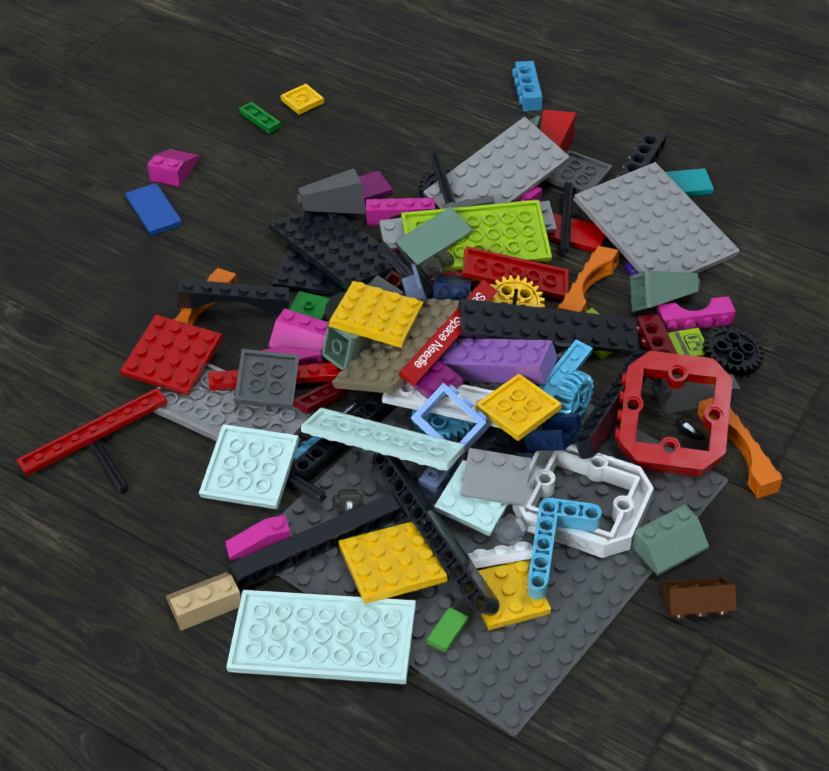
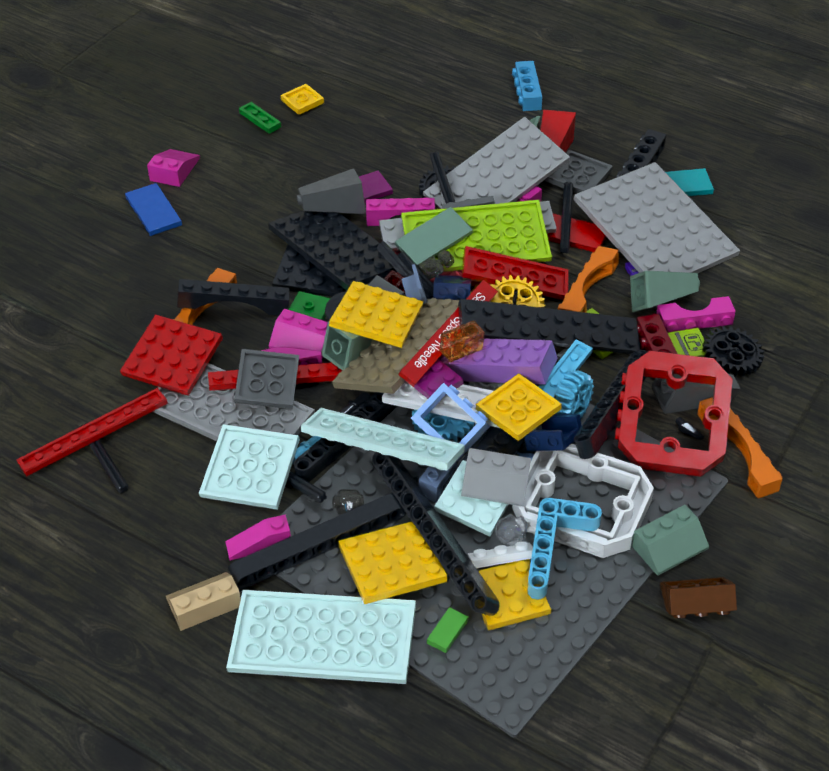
dark red plate [293,381,346,414] -> none
none -> clear orange brick [440,320,485,362]

